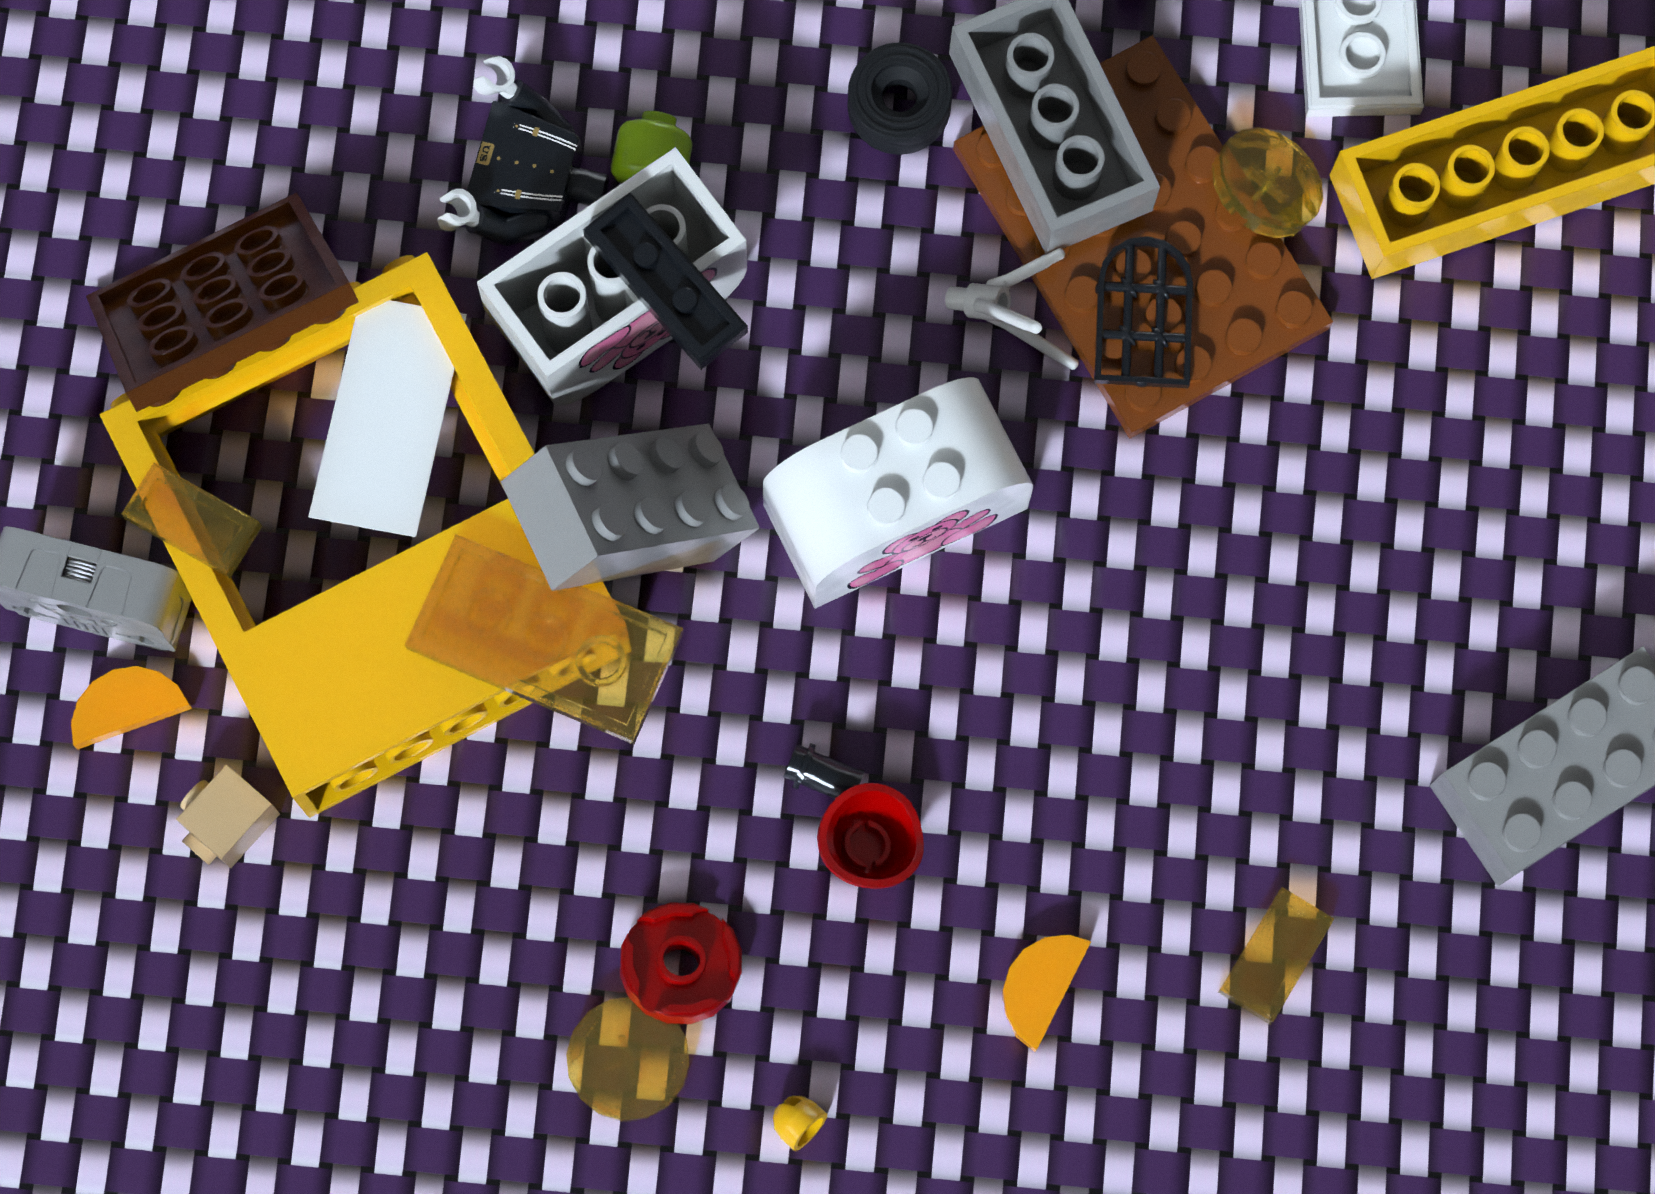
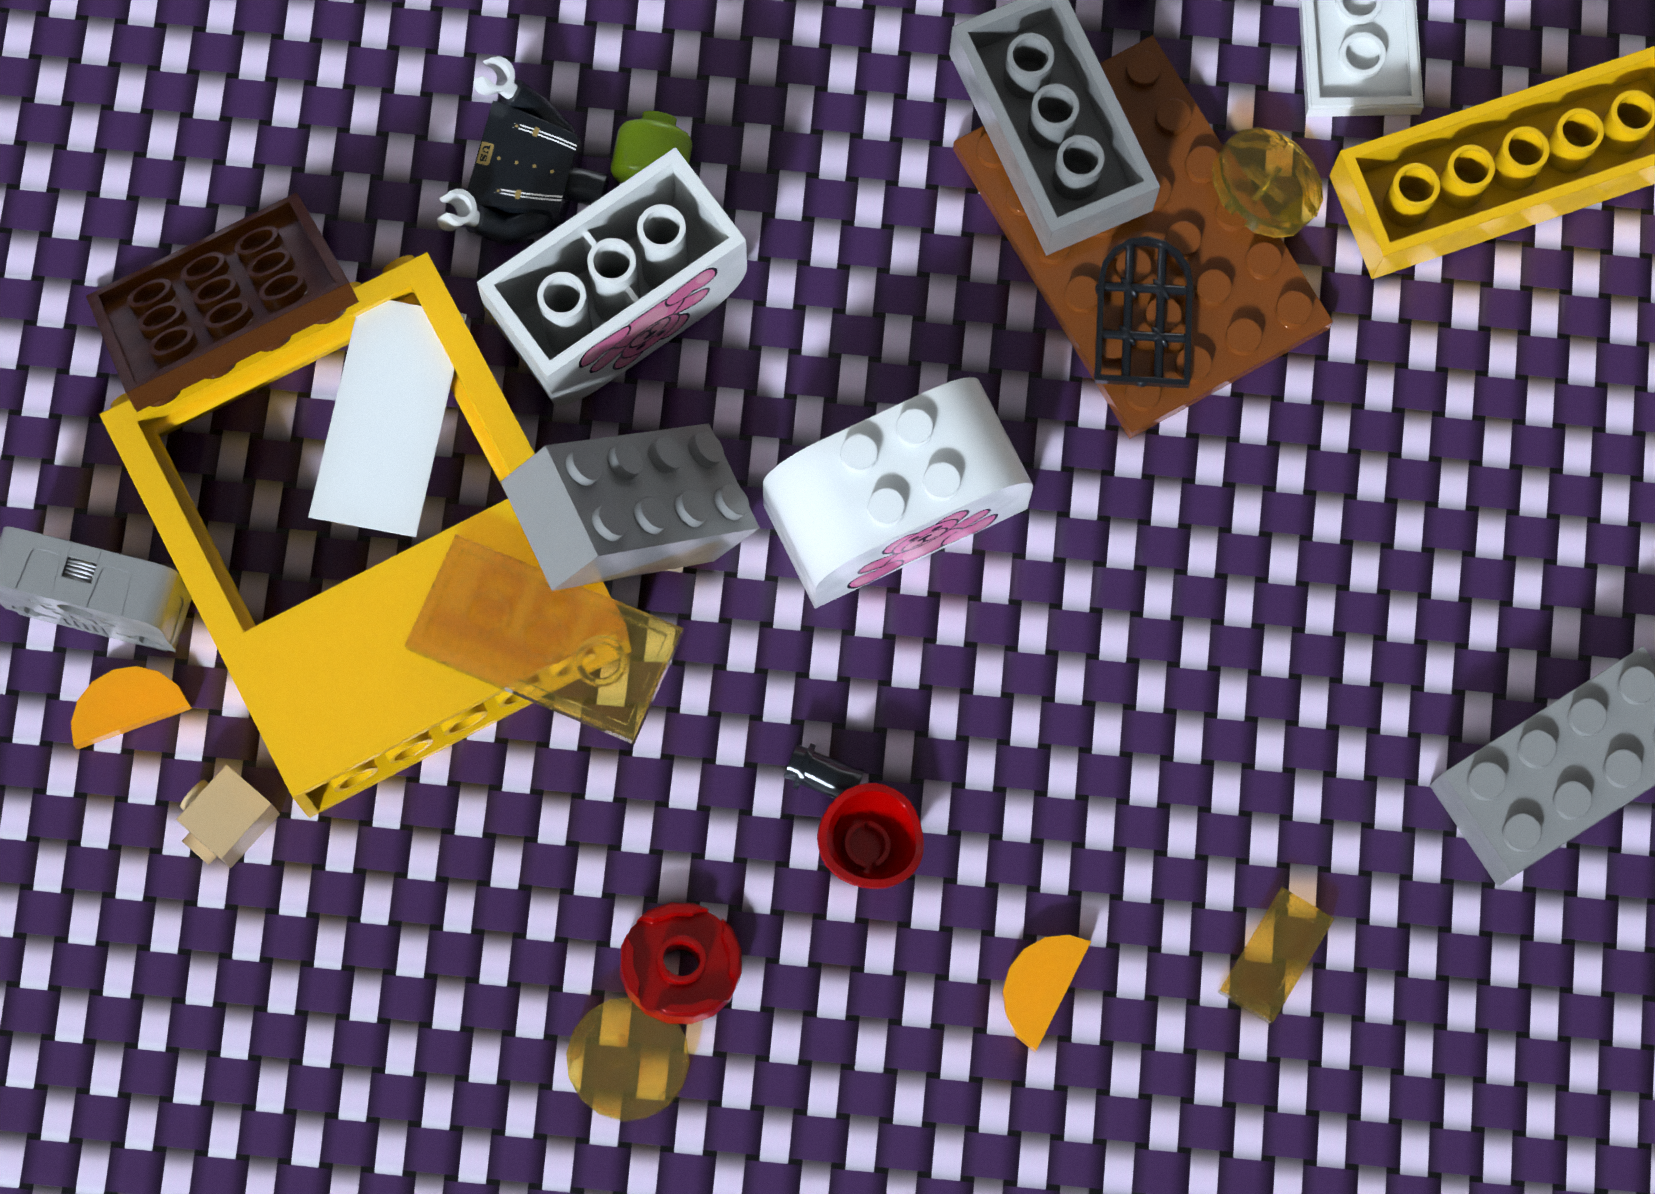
clear yellow tile [121,462,262,578] -> none
black tile [583,192,748,370] -> none
yellow hinge [773,1095,828,1151] -> none
black tyre [847,42,952,155] -> none
white plant [945,248,1079,370] -> none

